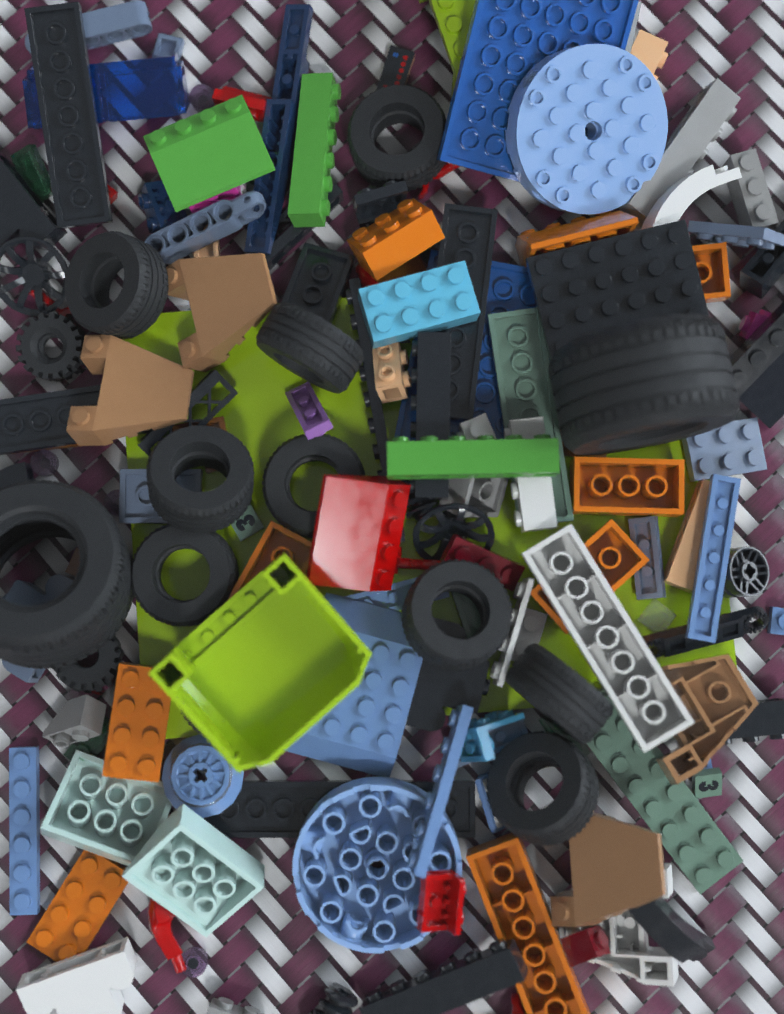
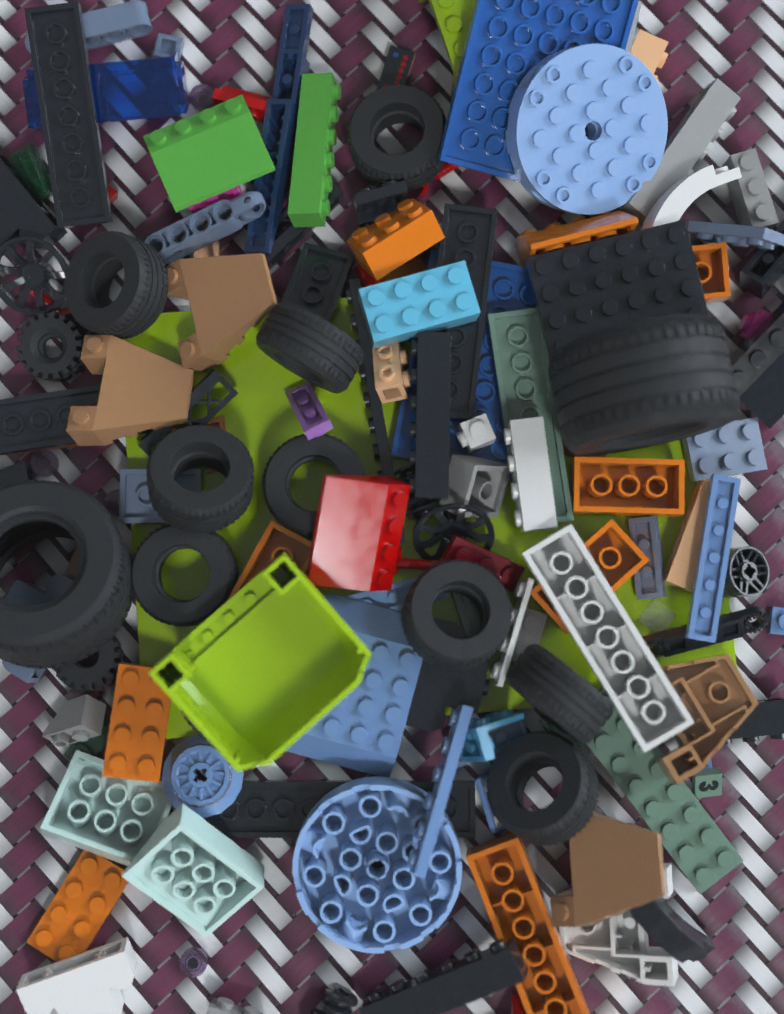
medium blue plate [9,746,40,916] -> none
dark blue bracket [138,180,188,234] -> none
red animal [147,898,187,974] -> none
sand green tile [231,504,265,542] -> none
bright green brick [387,434,560,480] -> none
red bracket [416,869,466,936] -> none
dark red brick [560,925,611,967] -> none

